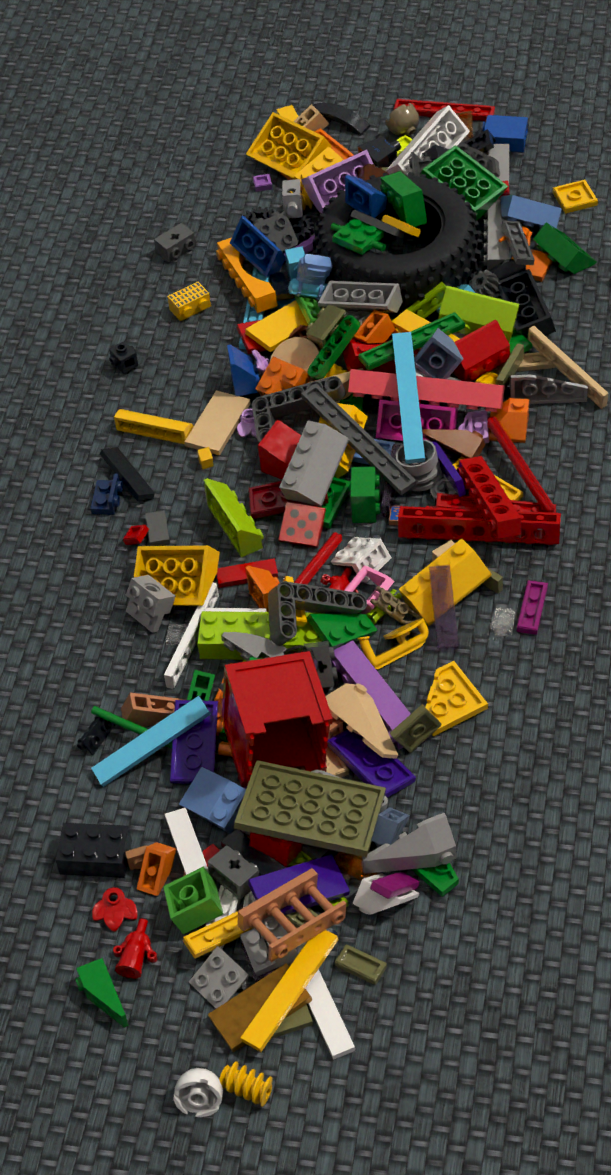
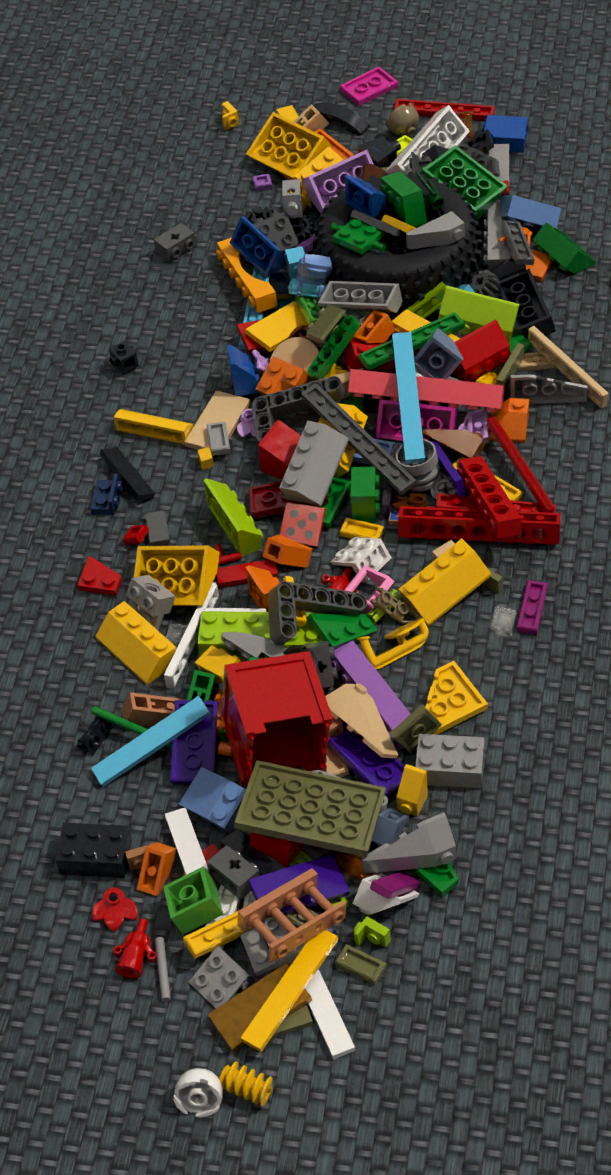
green slope [75,958,129,1028] -> none
yellow brick [167,282,211,321] -> none
red axle [294,532,342,585] -> none
tile [429,565,459,649] -> none
yellow tile [552,179,598,214] -> none
none -> red wing [77,556,122,596]
none -> yellow slope [95,601,176,685]
none -> light grey bar [155,937,171,1002]
none -> yellow brick [194,645,242,685]
none -> light grey tile [207,421,230,456]
none -> red piece [213,544,242,565]
none -> yellow bracket [222,101,239,130]
none -> orange slope [263,535,313,568]
none -> dark pink tile [339,67,399,106]
none -> yellow tile [340,517,384,539]
none -> lime bracket [353,916,391,947]
none -> reddish brown plate [392,491,427,509]
none -> yellow slope [396,764,428,816]
none -> light grey slope [406,211,465,249]
none -> dark green plant [415,171,444,210]
none -> light grey brick [415,734,485,789]

